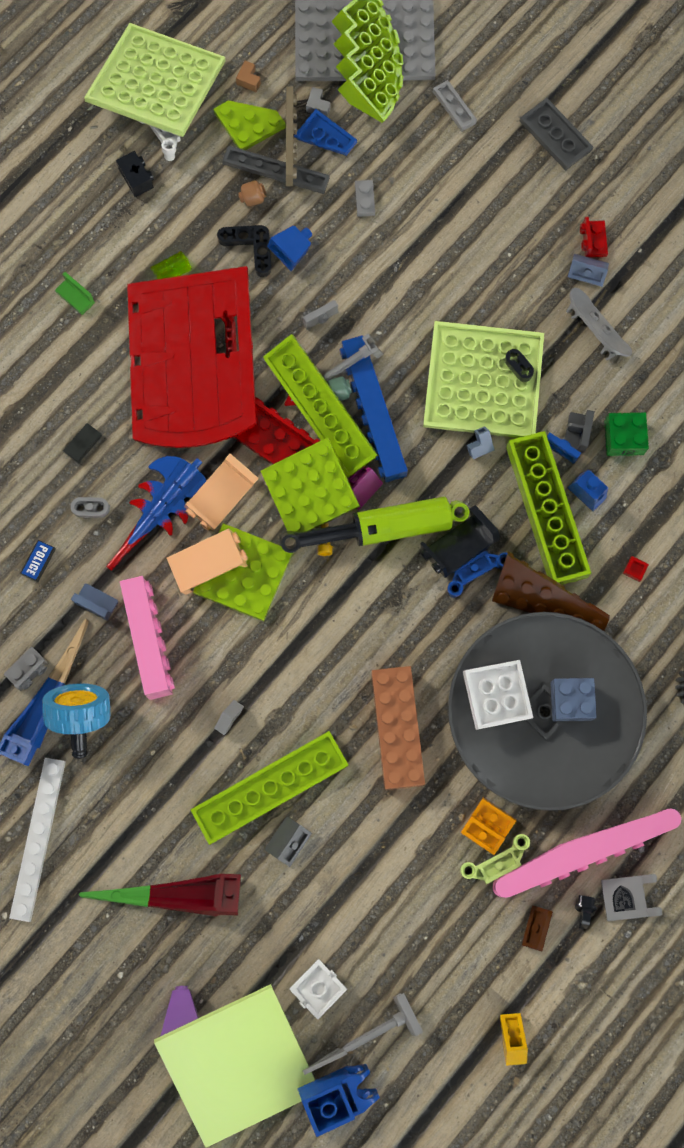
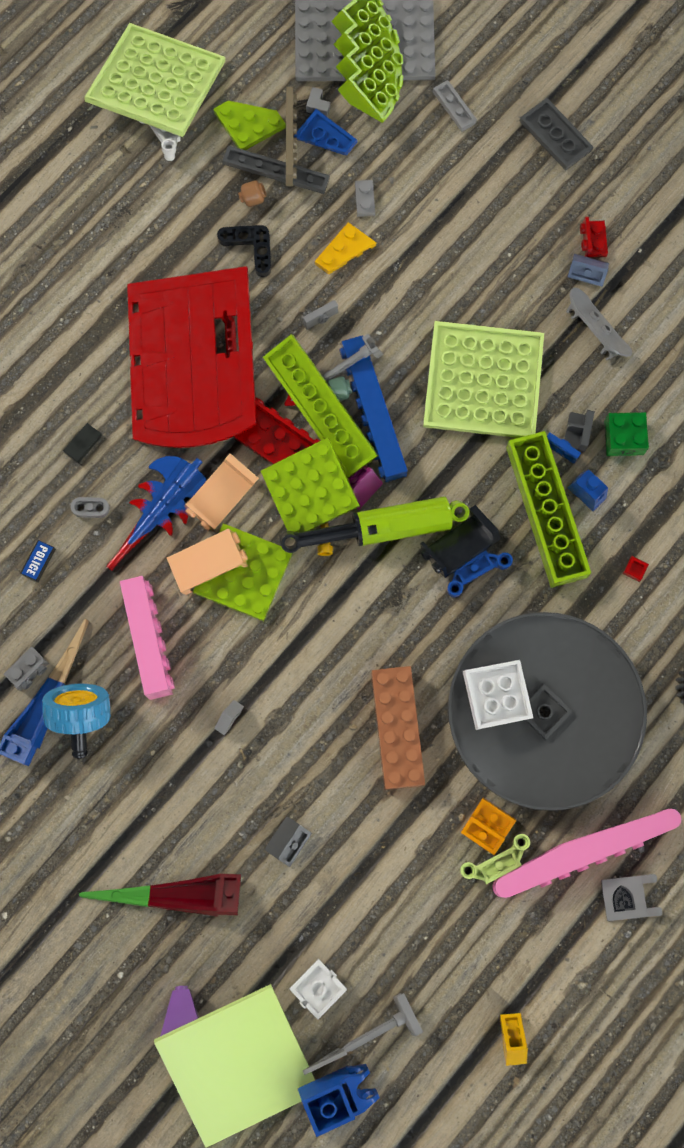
white plate [9,758,66,922] -> none
bright green panel [55,272,95,315] -> none
sand blue panel [71,583,118,621] -> none
black brick [116,151,154,197] -> none
clear neon green slope [150,251,192,279] -> none
lime plate [190,731,349,845] -> none
medium nougat piece [236,61,261,92] -> none
blue torso [267,226,312,271] -> none
sand blue piece [467,426,495,459] -> none
reddish brown wing [492,551,610,631] -> none
black beam [505,349,534,382] -> none
reddish brown plate [522,905,553,952] -> none
sand blue brick [551,678,596,721] -> none
black piece [575,895,597,929] -> none
none -> yellow wing [315,222,377,274]

